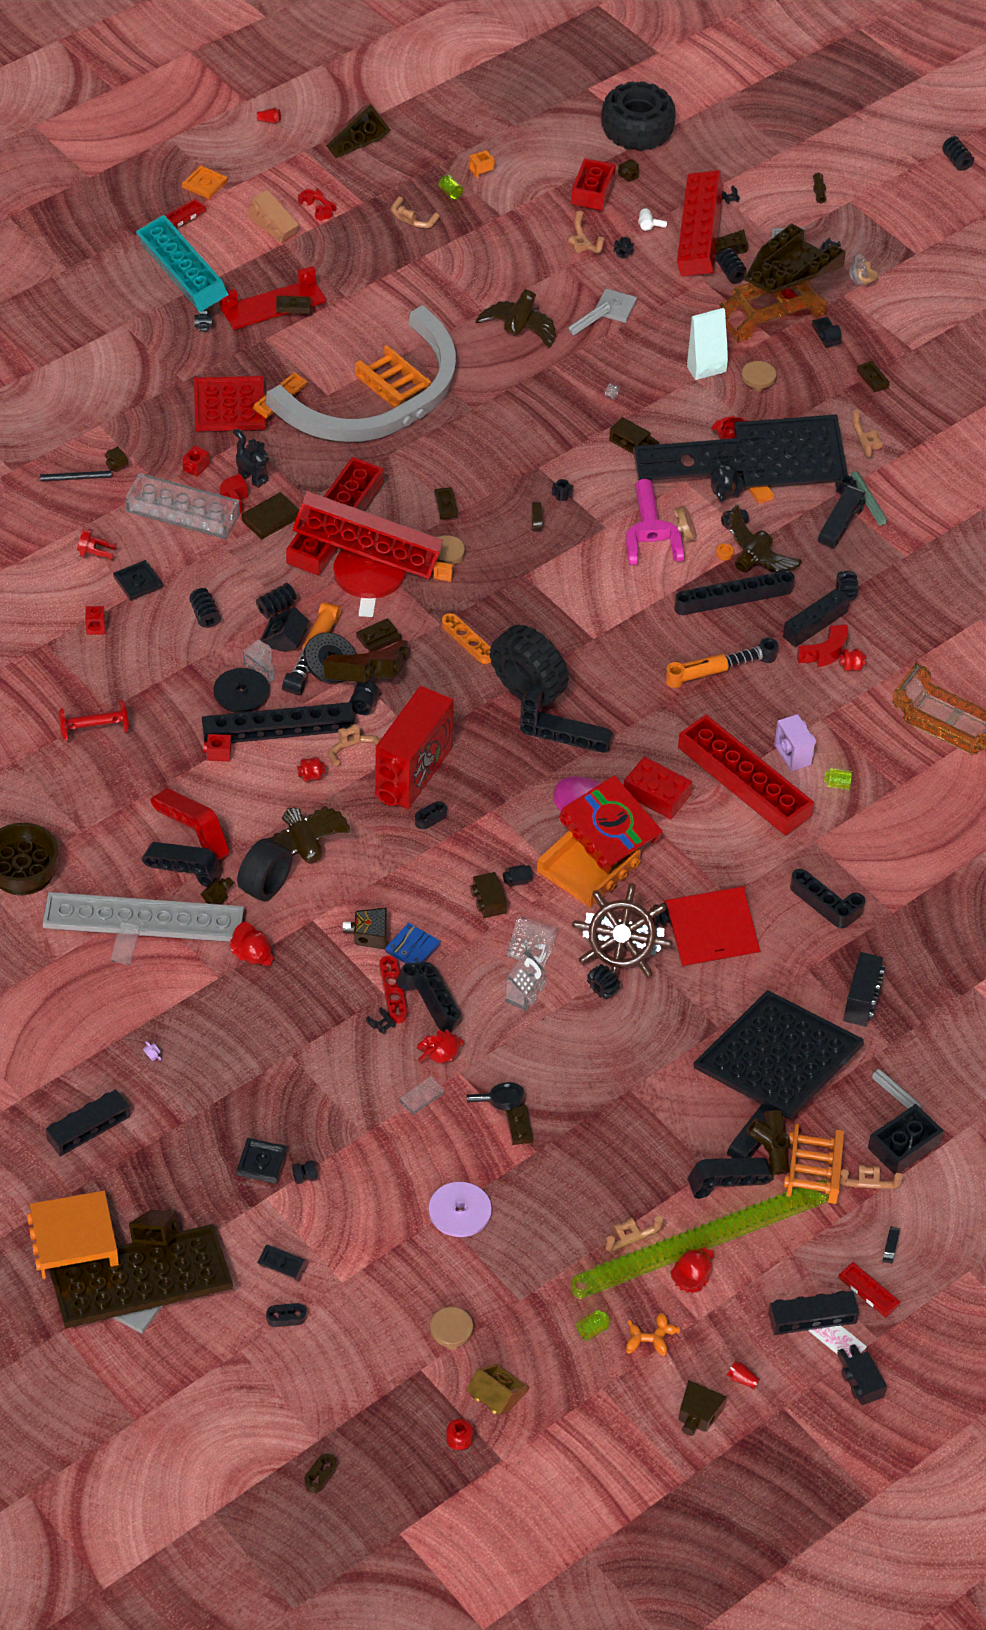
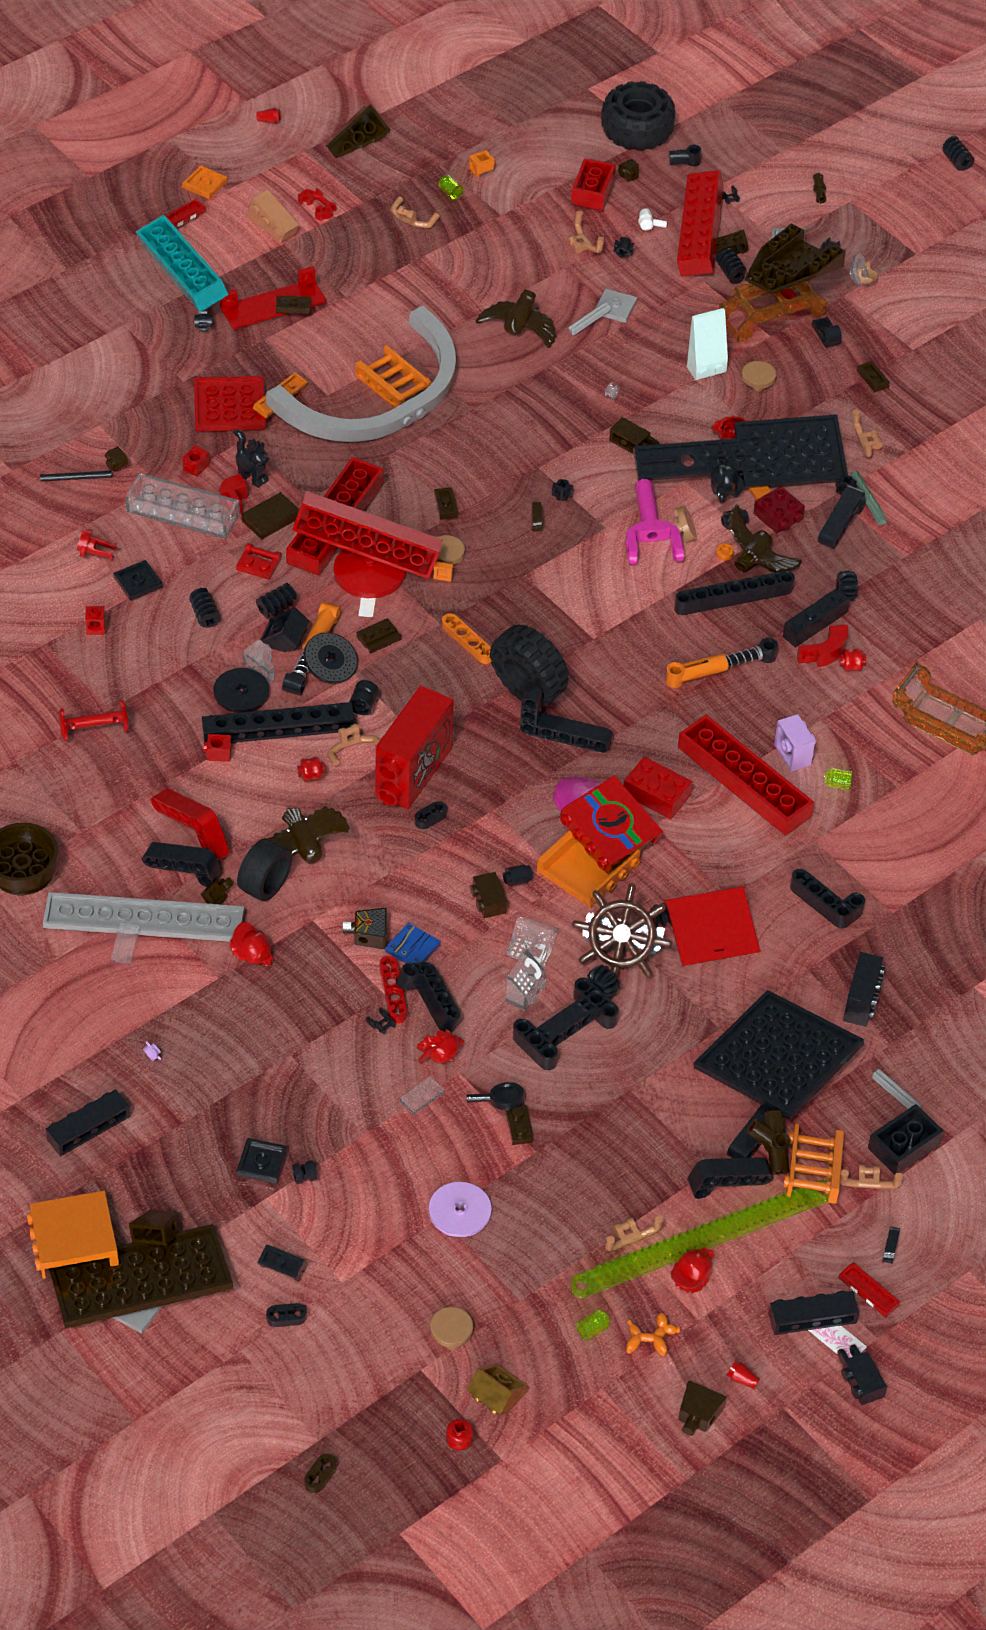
dark brown arch [323,640,410,683] -> none
none -> red plate [236,543,282,580]
none -> black beam [513,978,619,1071]
none -> black piece [669,144,701,166]
none -> dark red brick [753,486,805,534]

